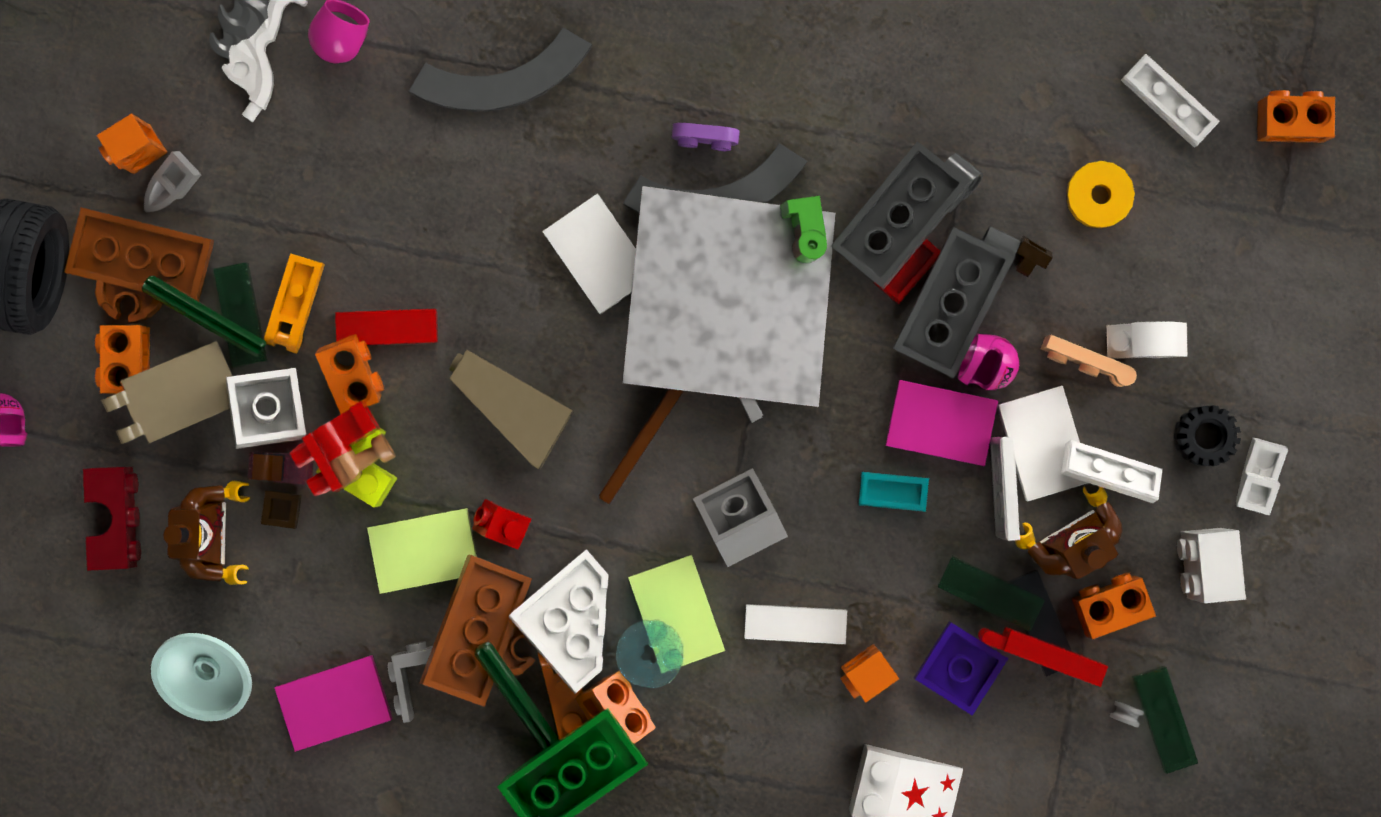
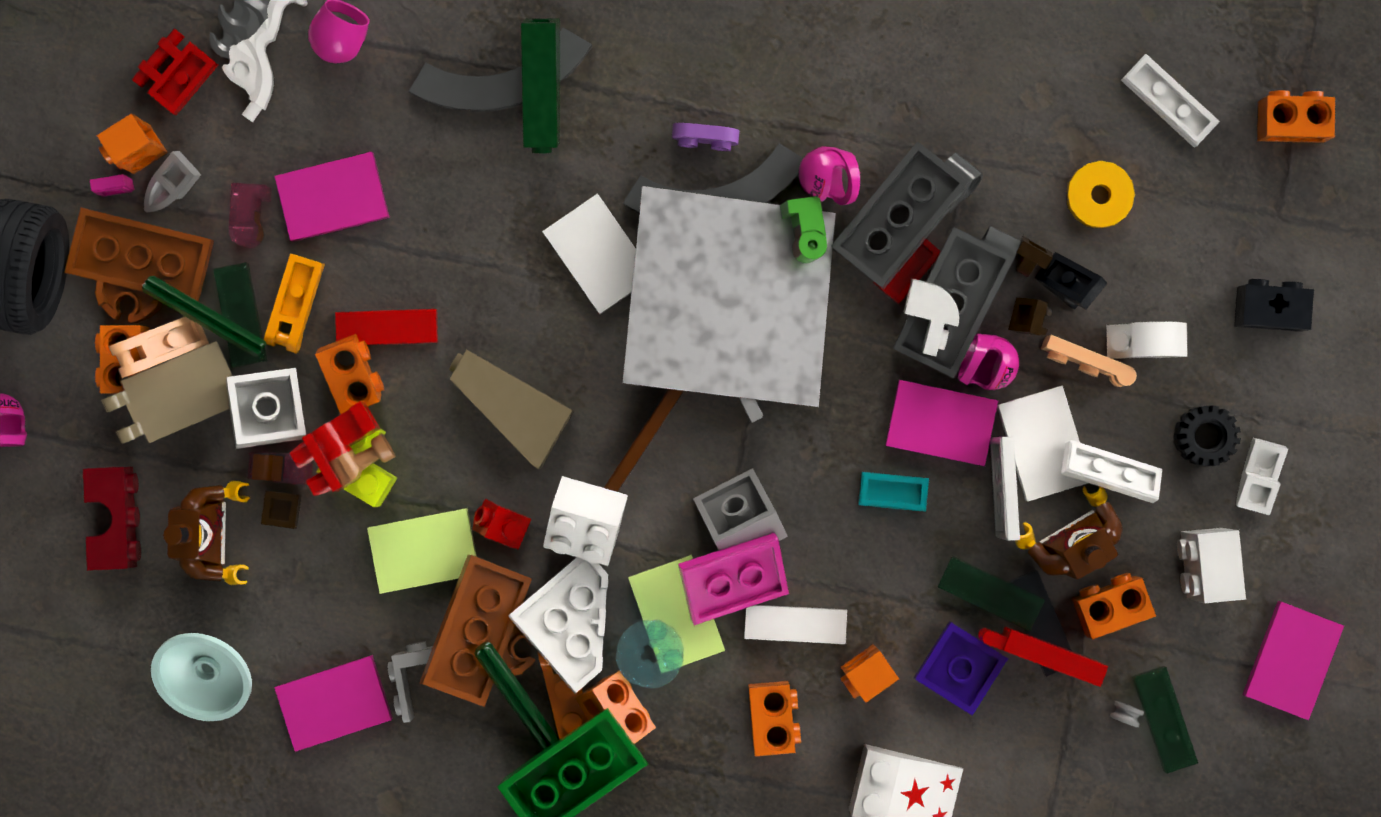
none -> dark pink tile [90,174,134,197]
none -> light nougat plate [108,317,209,378]
none -> red plate [131,28,218,116]
none -> clear pink leg [229,183,272,249]
none -> dark pink tile [274,152,390,242]
none -> dark green slope [521,18,560,154]
none -> white brick [543,476,628,566]
none -> dark pink tile [678,533,789,625]
none -> orange brick [748,681,801,756]
none -> dark pink helmet [798,146,860,205]
none -> white brick [903,279,959,357]
none -> dark brown tile [1008,297,1052,336]
none -> black slope [1035,252,1107,310]
none -> black brick [1234,279,1314,332]
none -> dark pink tile [1242,601,1344,720]

